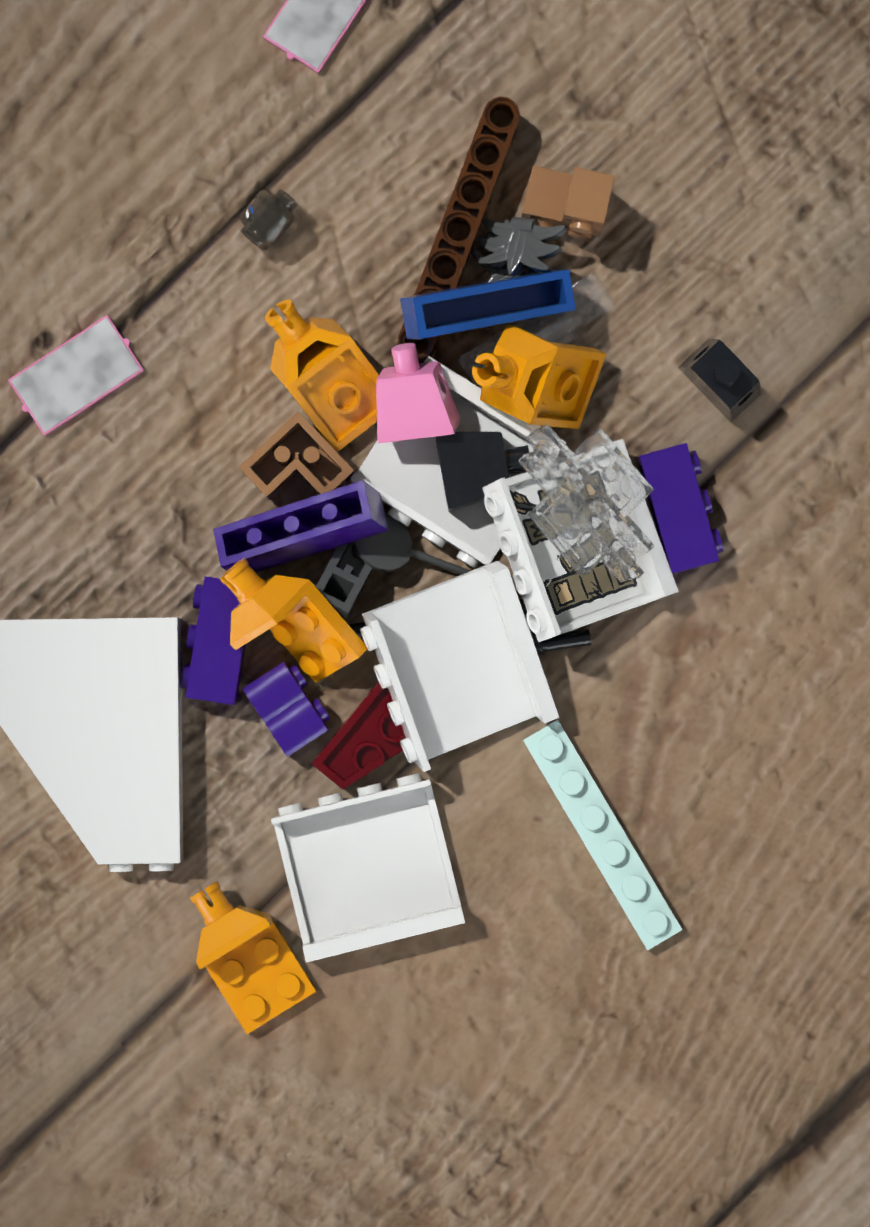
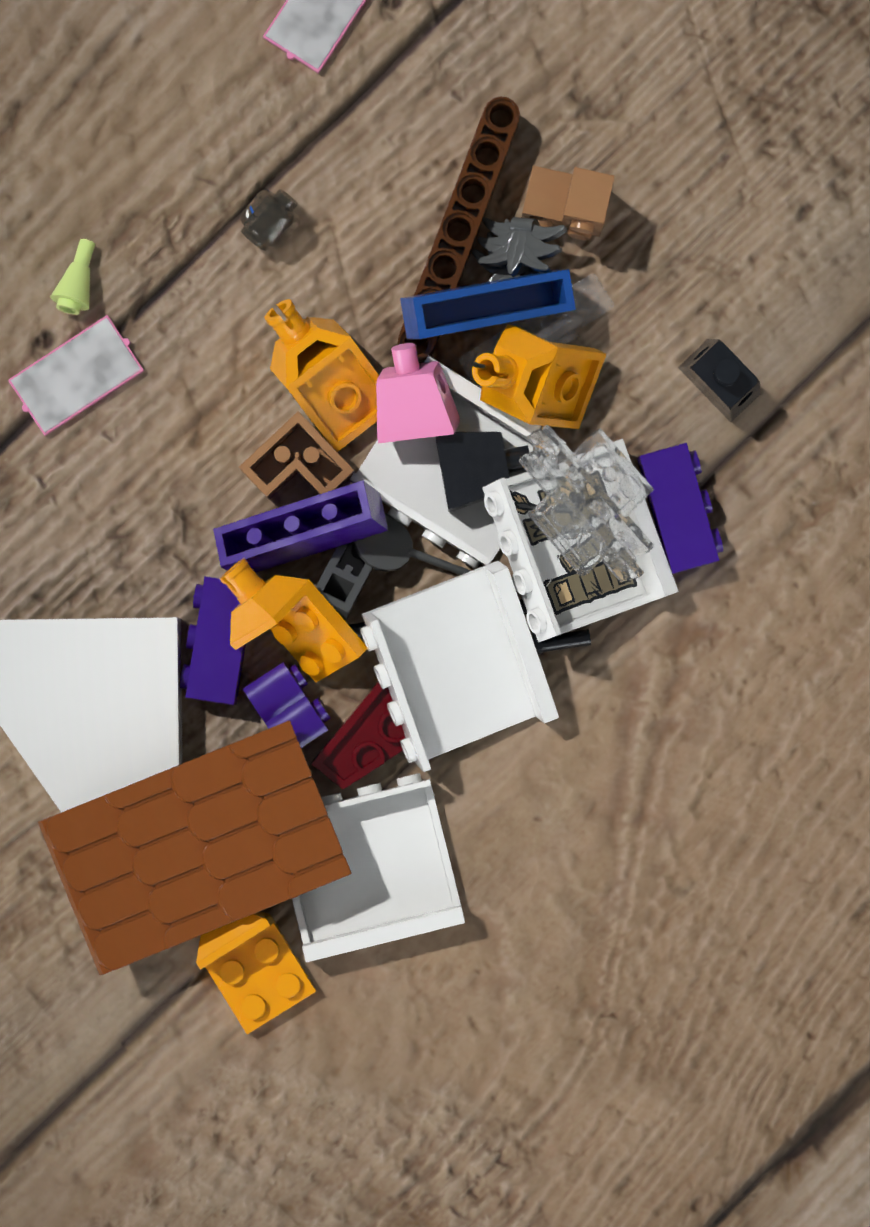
light aqua plate [523,720,682,950] -> none
none -> dark orange piece [38,720,352,975]
none -> yellowish green cone [50,239,95,315]

